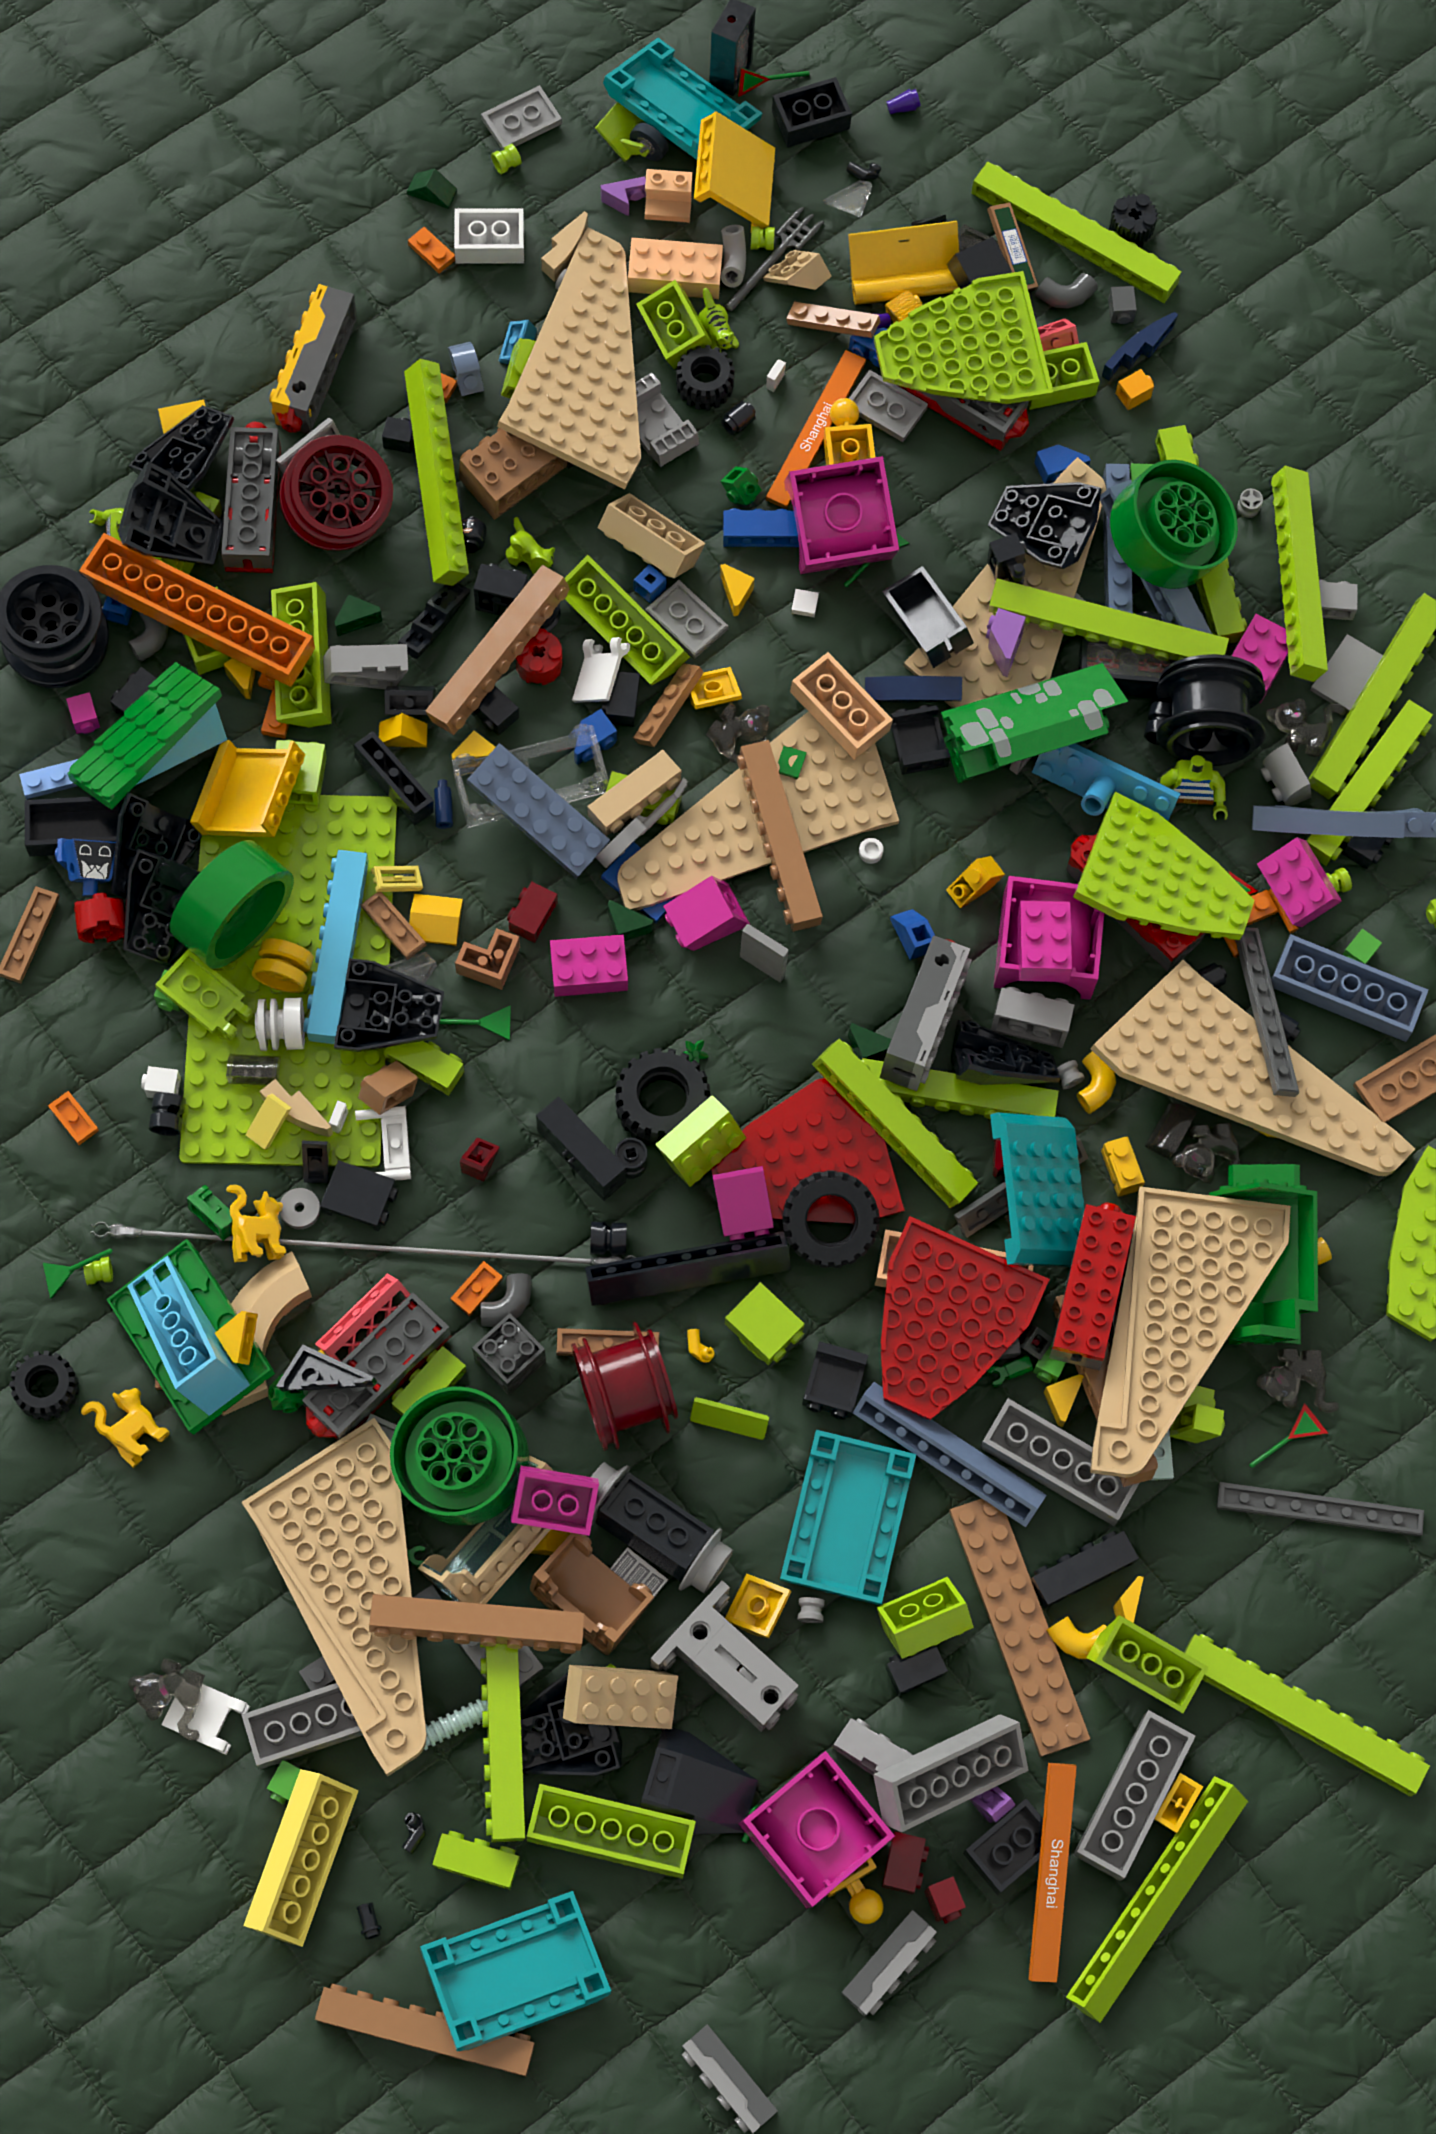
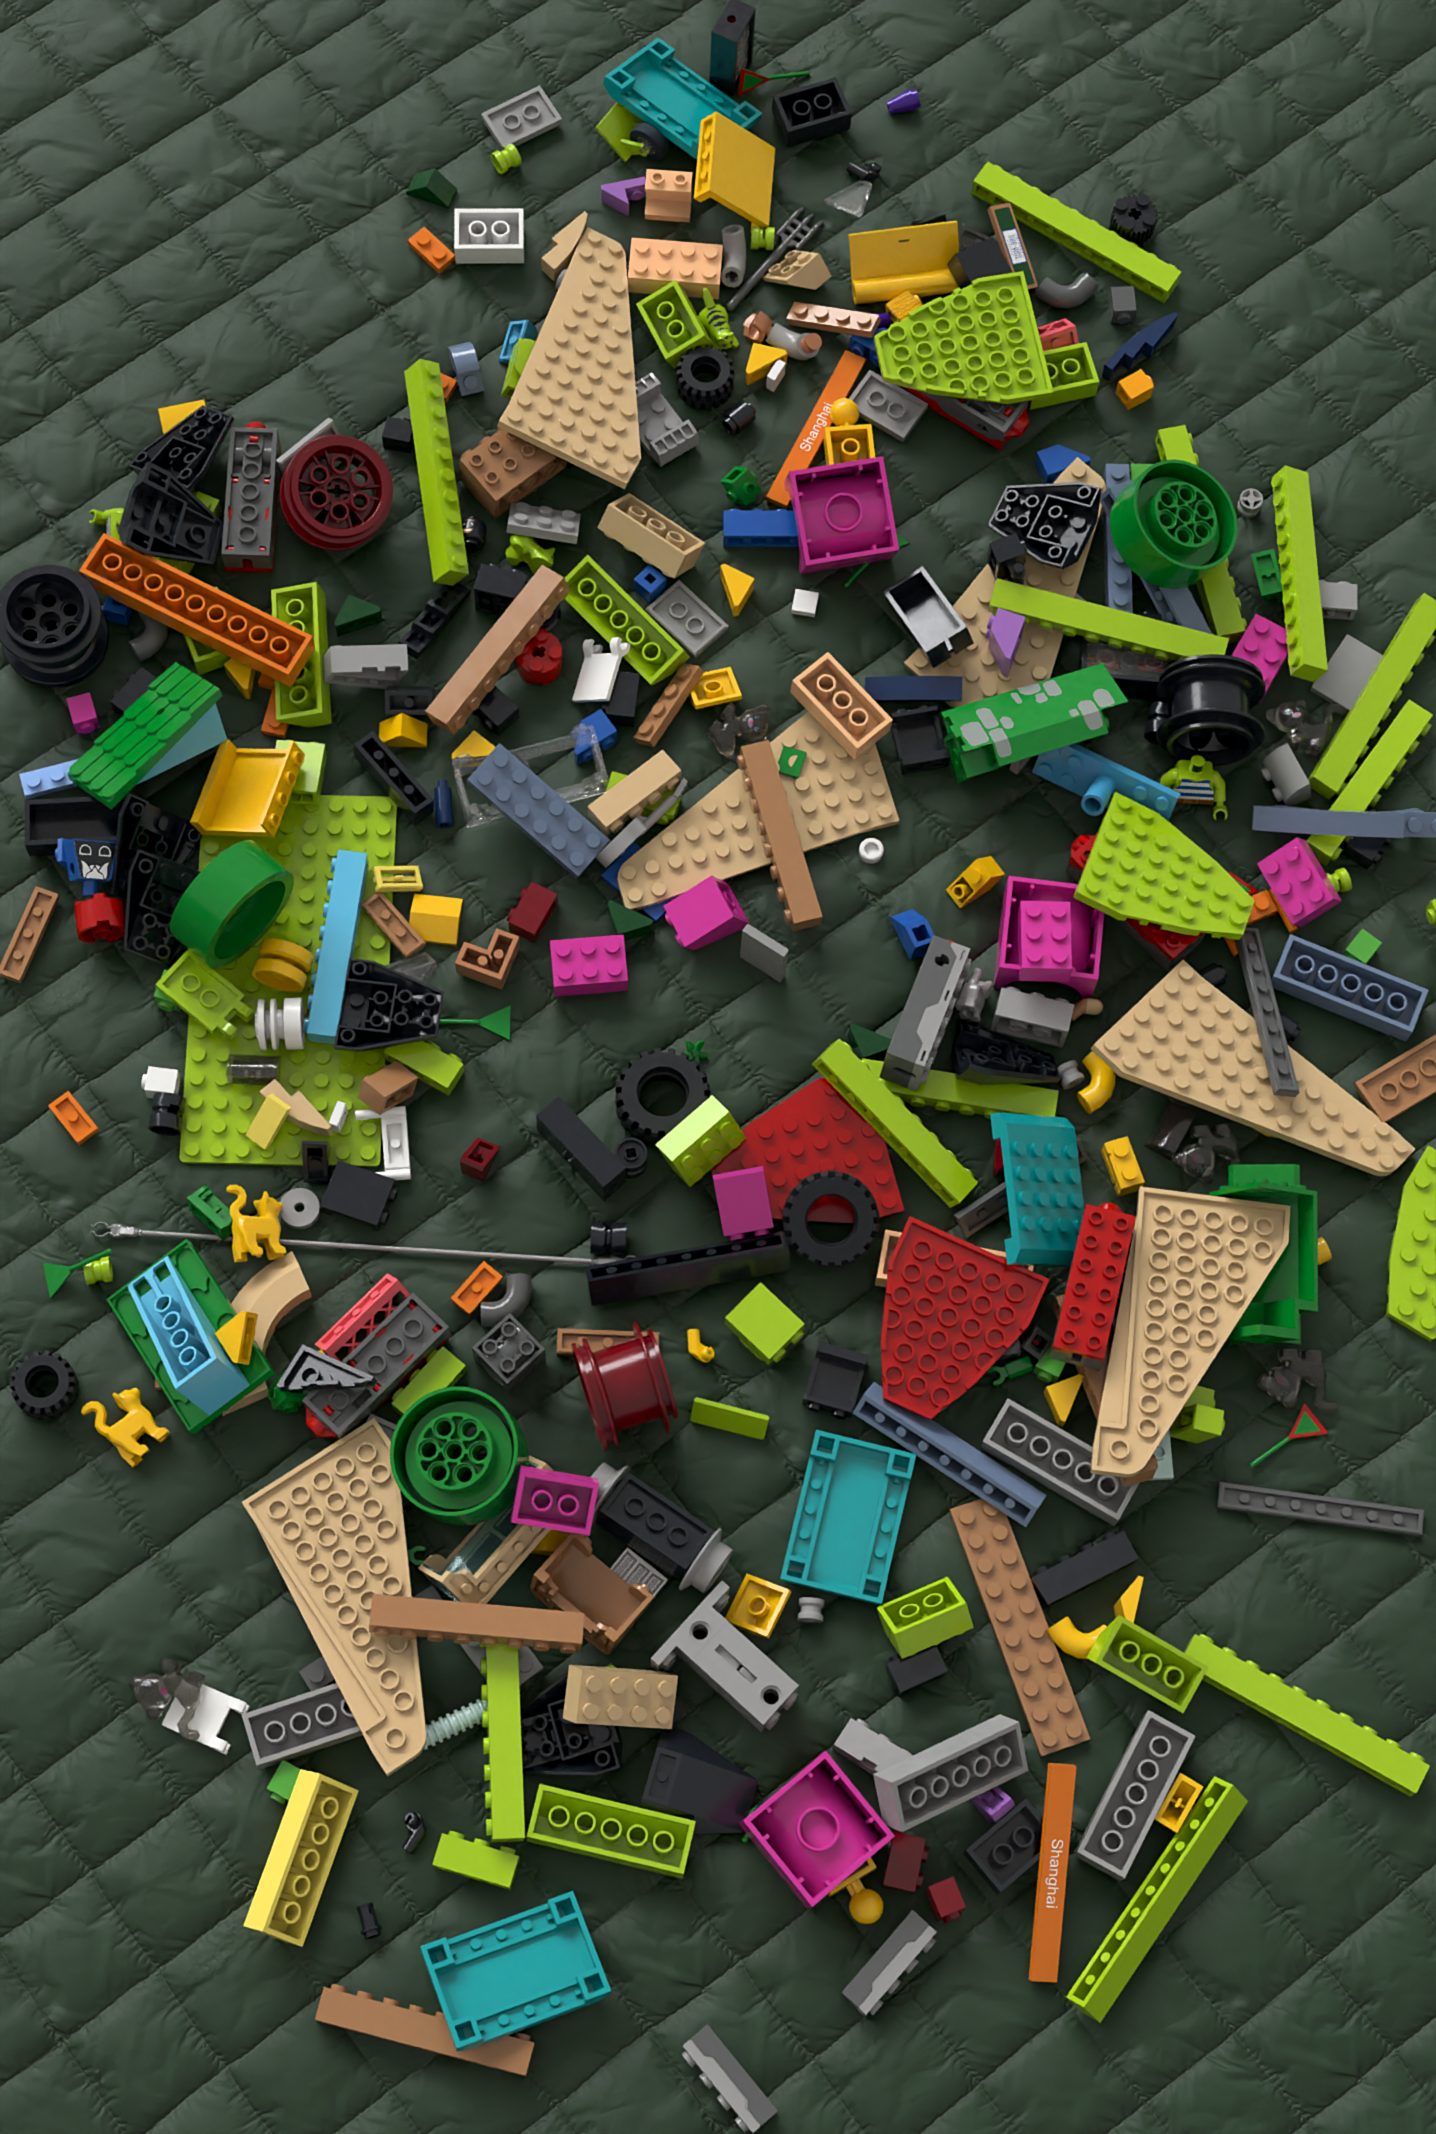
dark grey piece [269,284,357,434] -> none
none -> light grey plate [506,502,581,544]
none -> piece [743,311,822,360]
none -> yellow slope [745,343,788,386]
none -> light grey animal [955,968,992,1022]
none -> arm [1071,998,1103,1021]
none -> green hinge [1251,549,1283,604]

